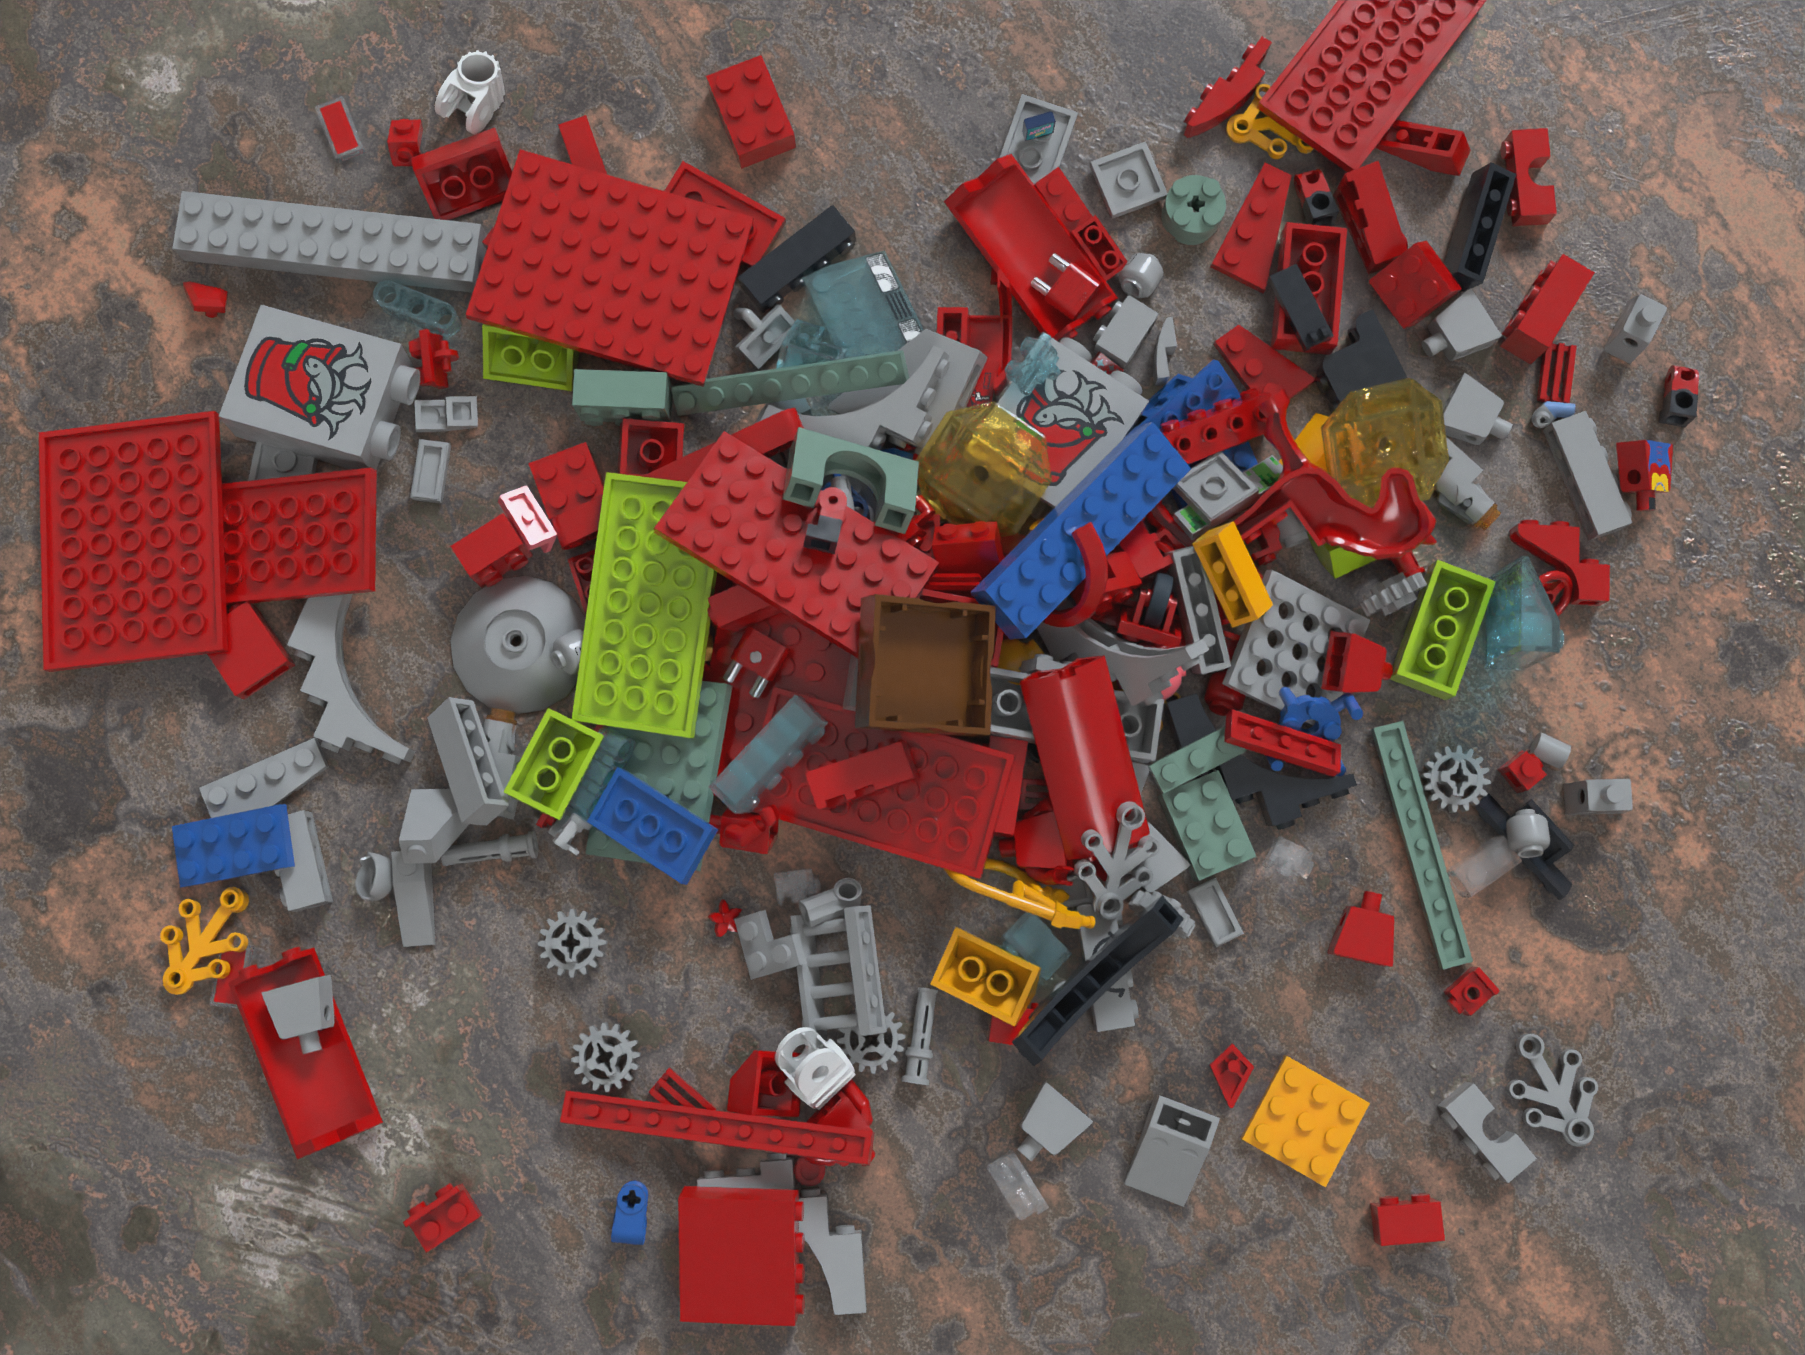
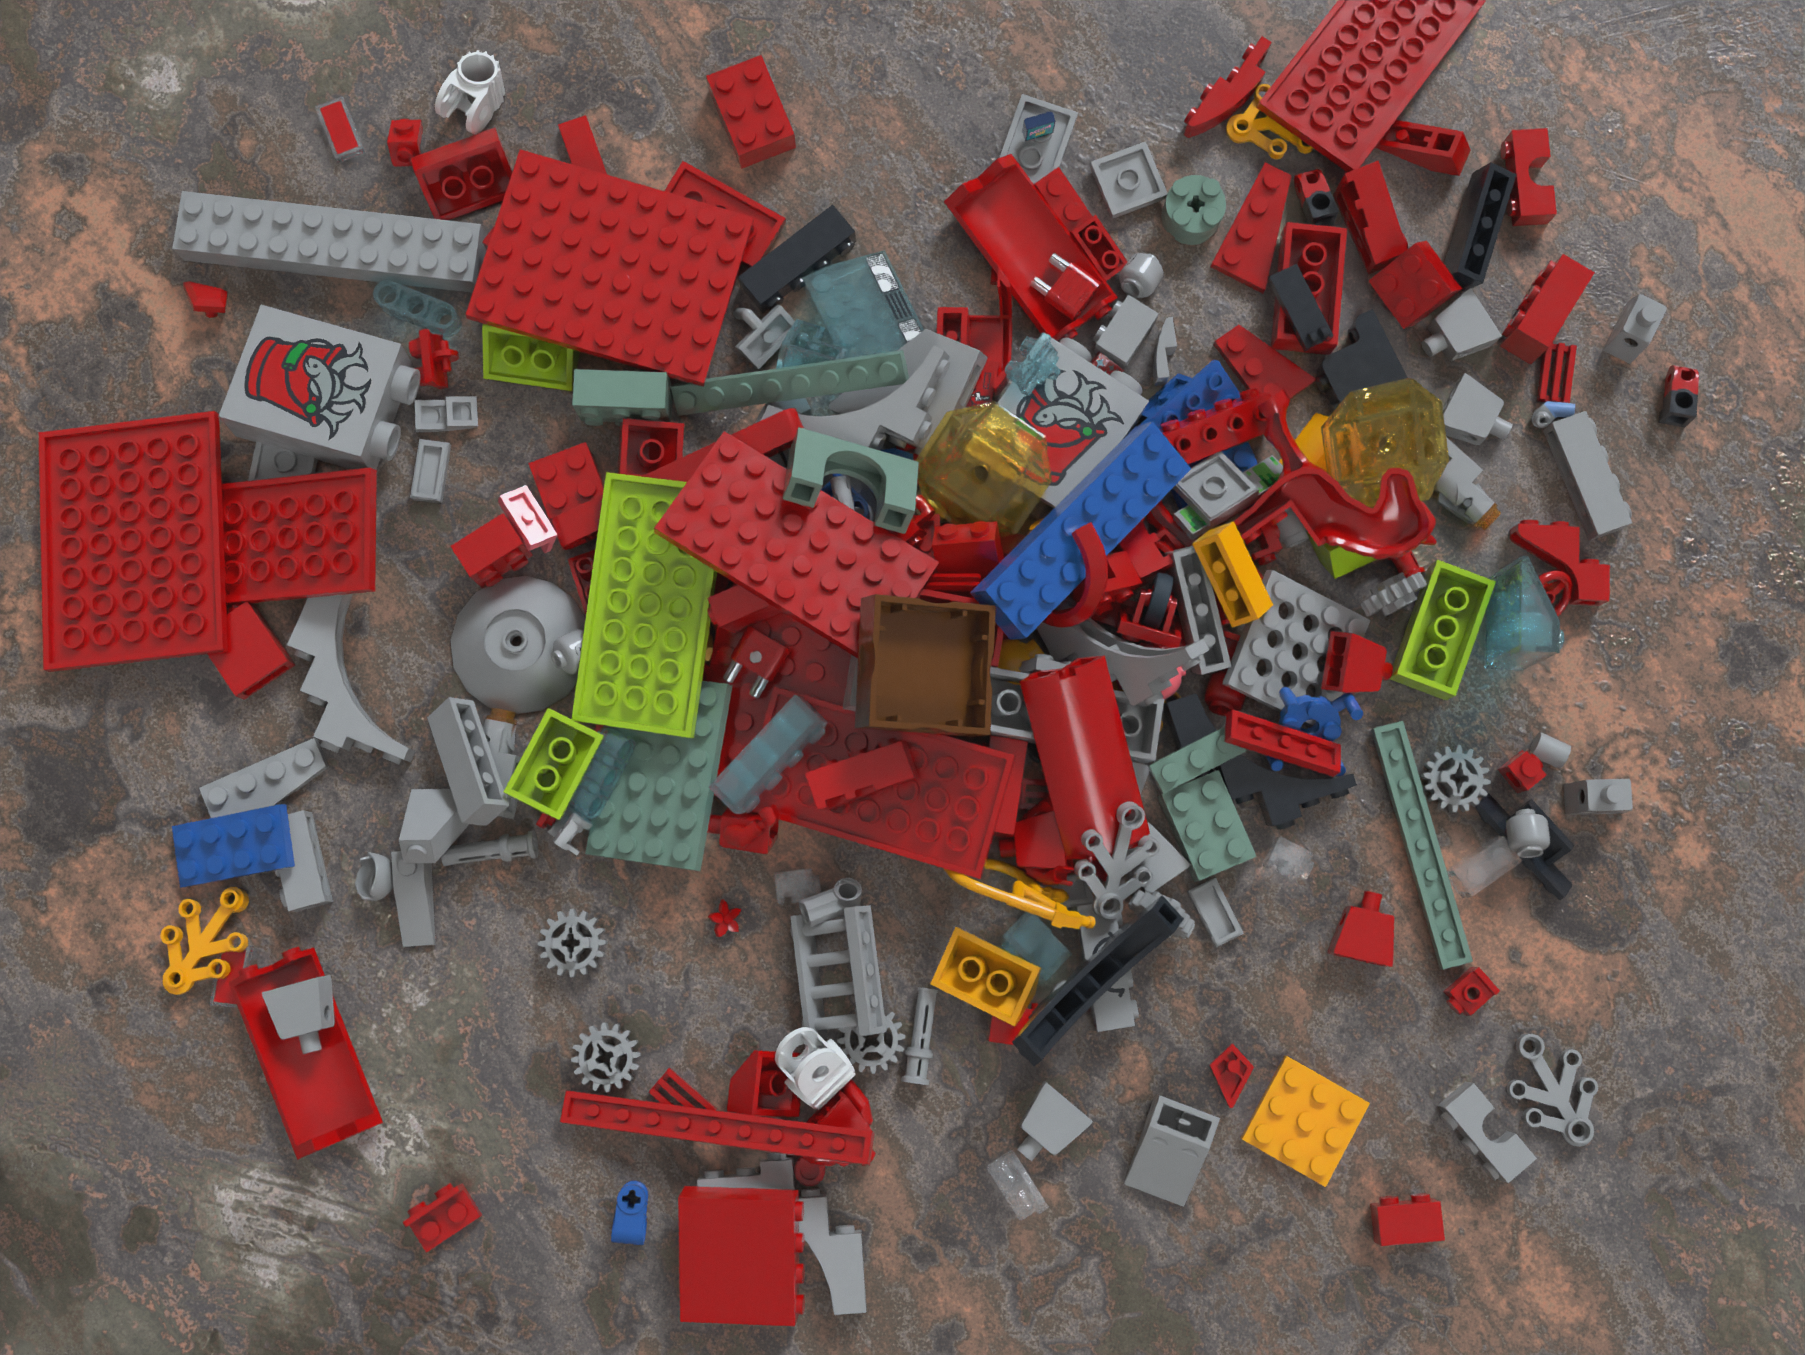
blue plate [587,767,718,885] -> none
light grey plate [734,910,807,980] -> none
leg [803,487,847,554] -> none
red torso [1616,440,1673,511] -> none

